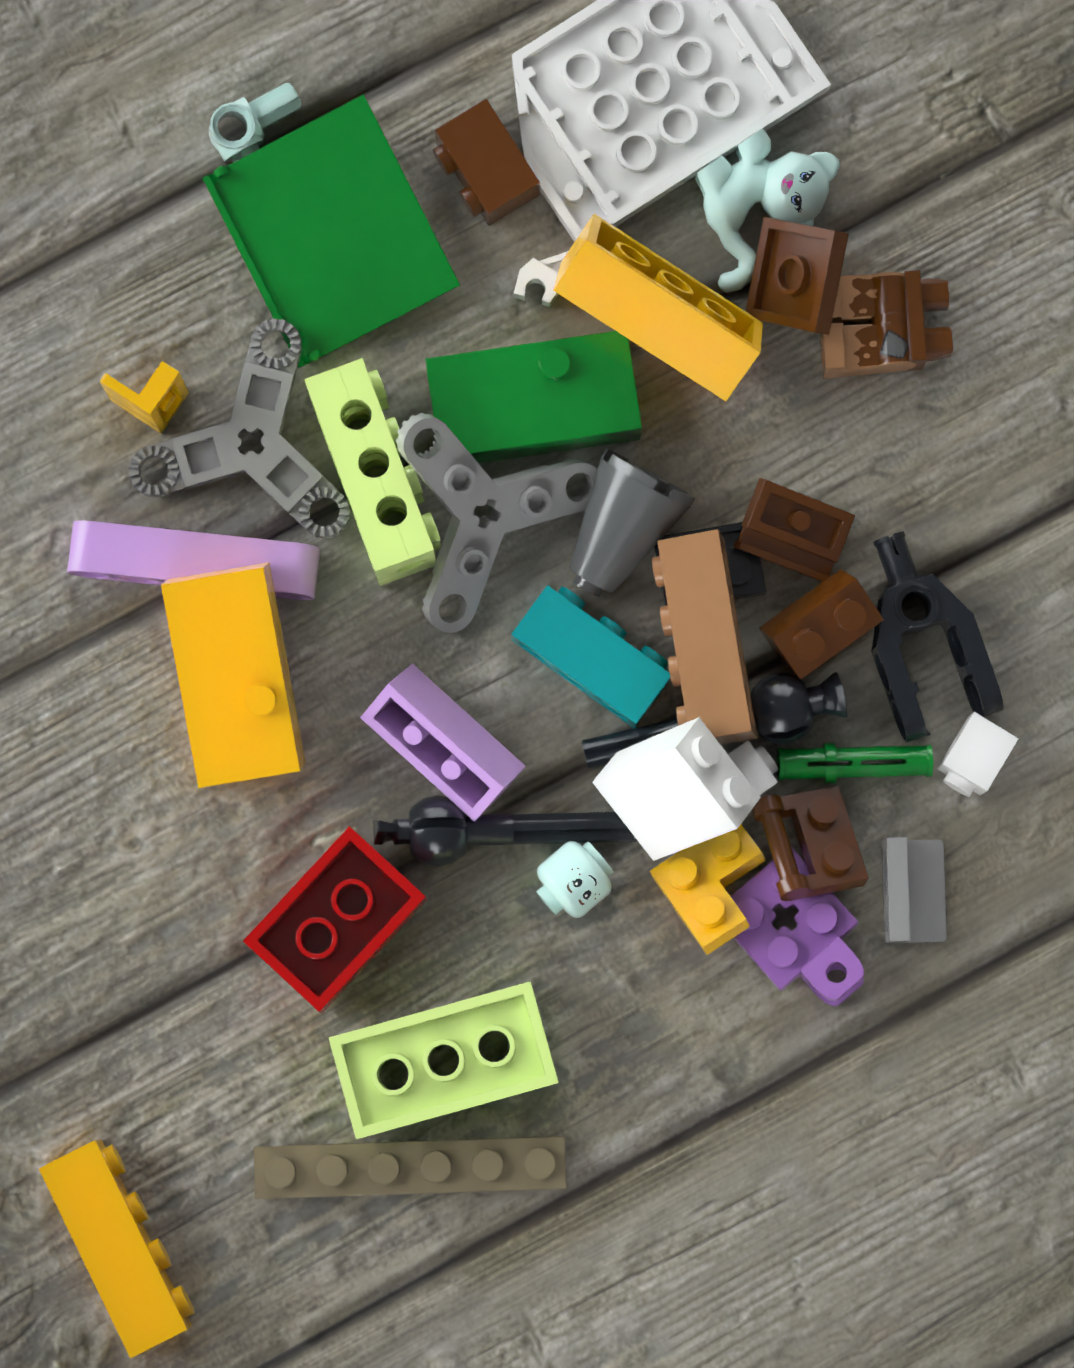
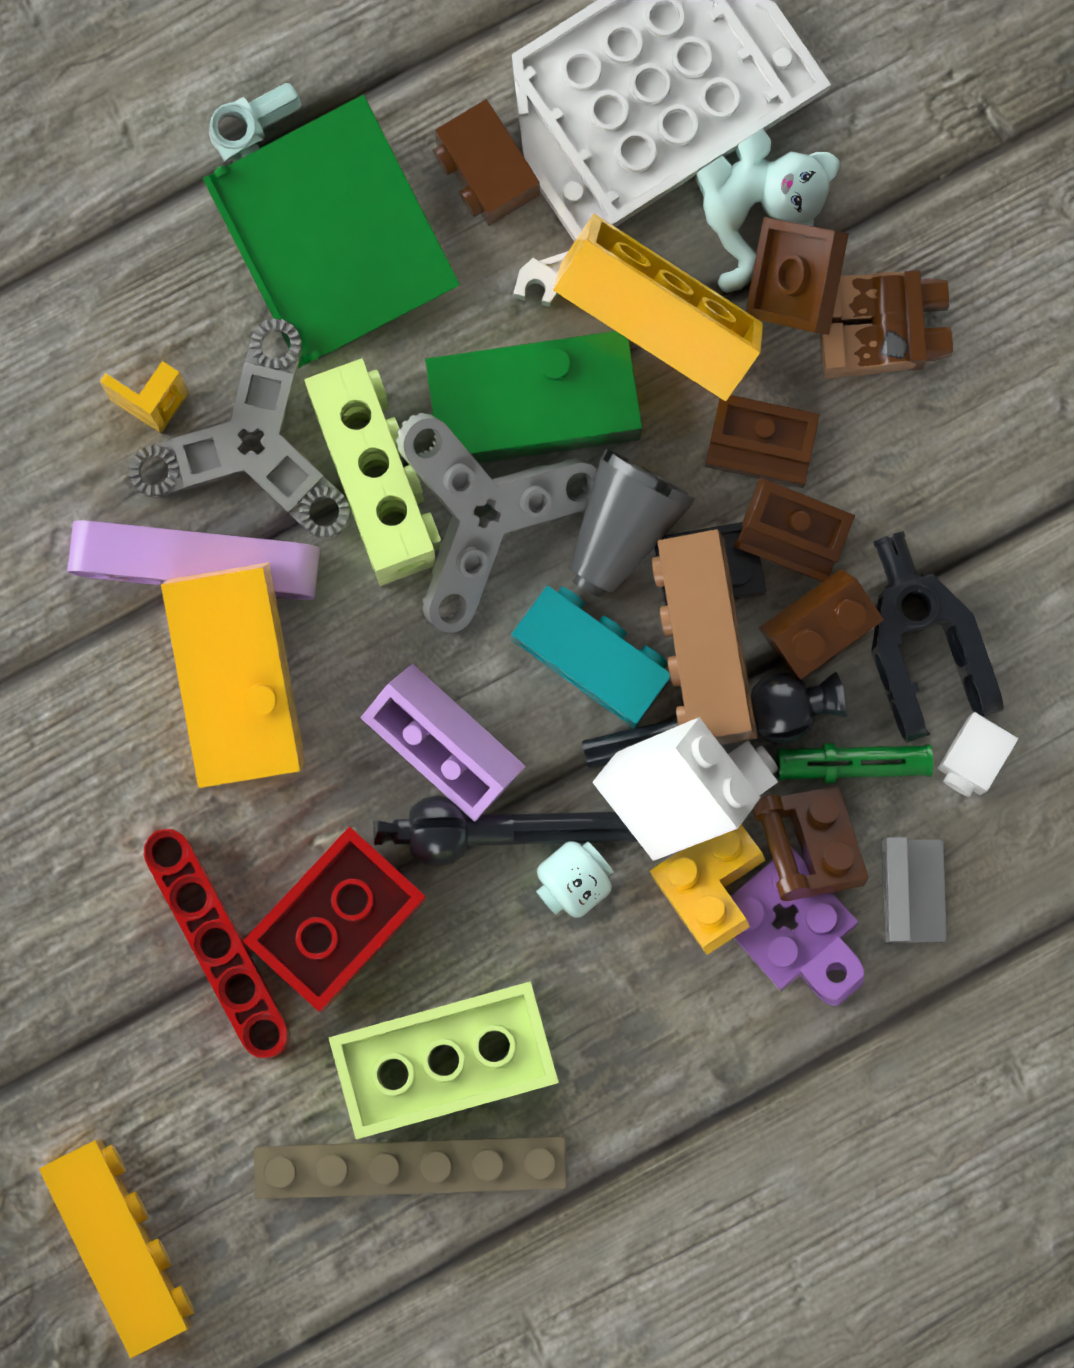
none -> red beam [143,829,291,1058]
none -> reddish brown plate [705,395,820,488]

